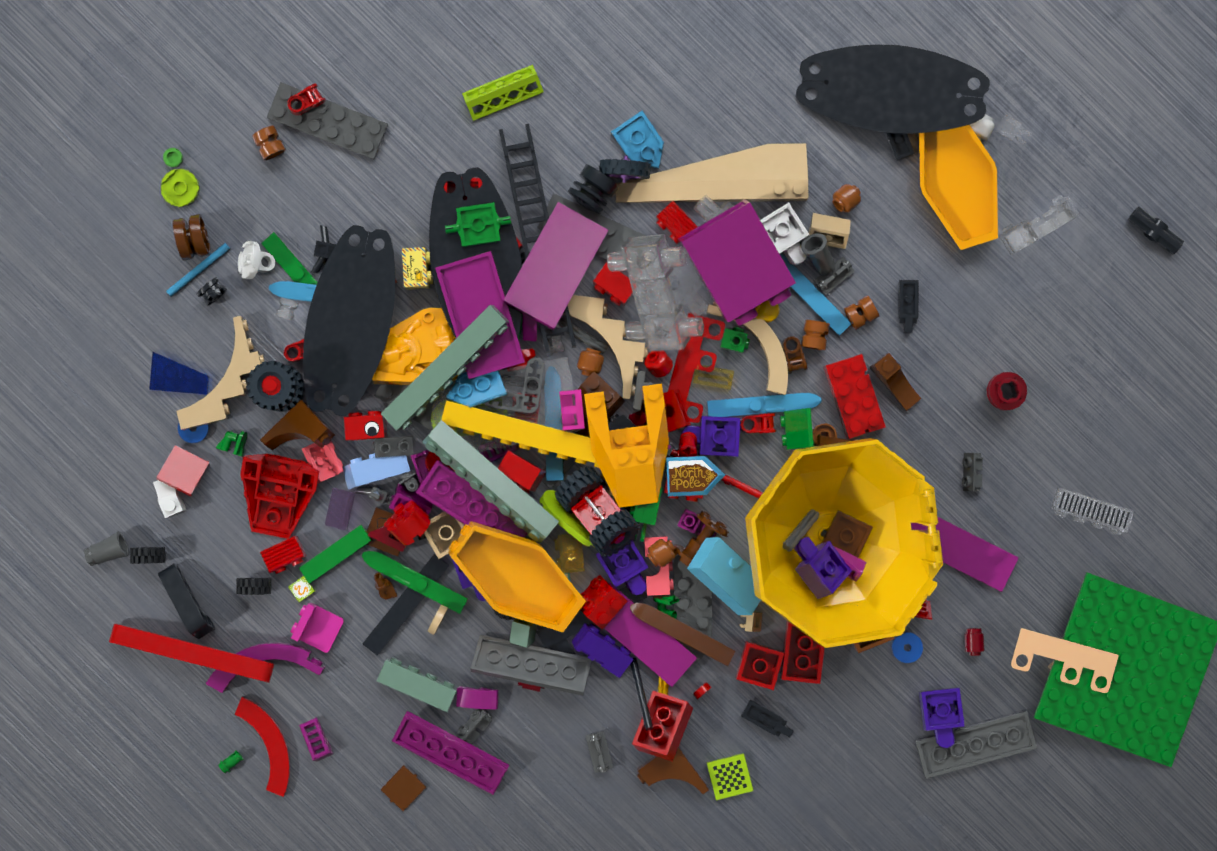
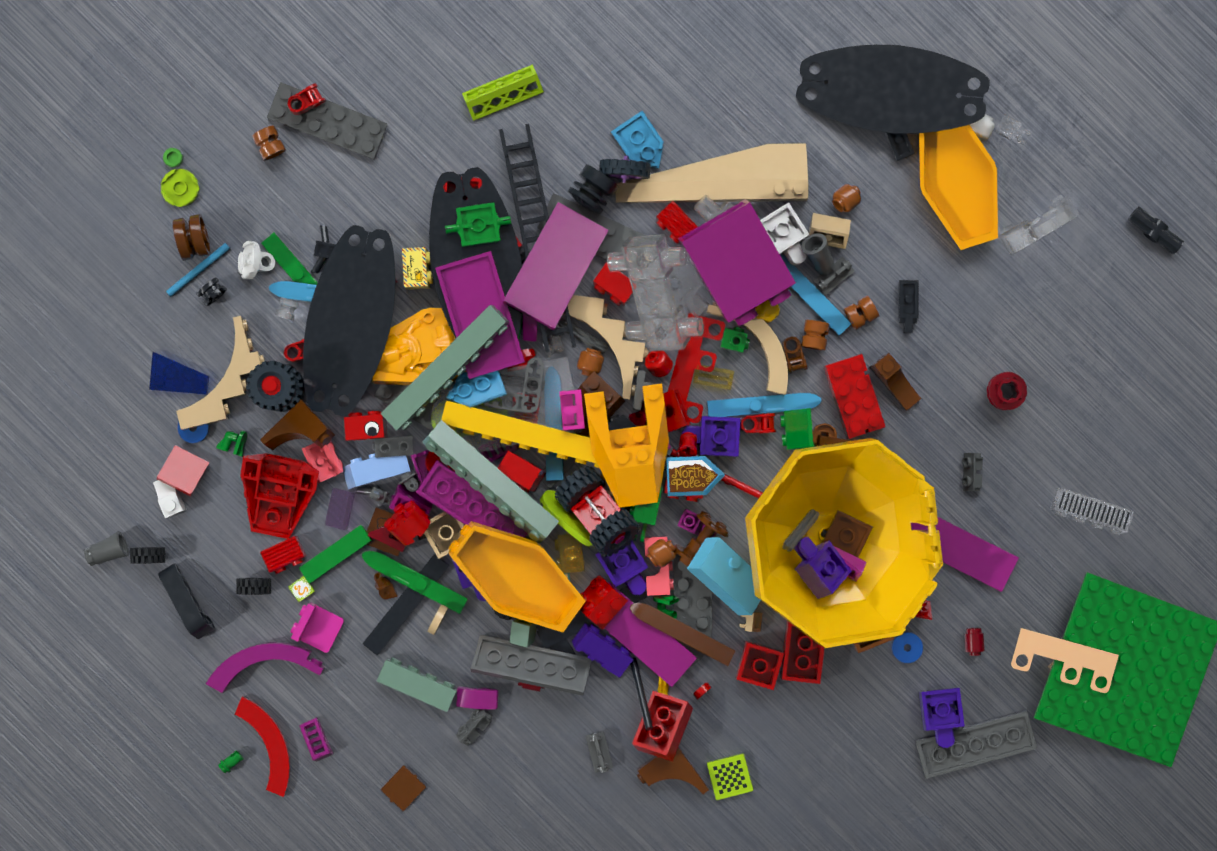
red beam [109,624,275,683] -> none
magenta tile [392,711,509,795] -> none
black hinge [741,699,793,738] -> none

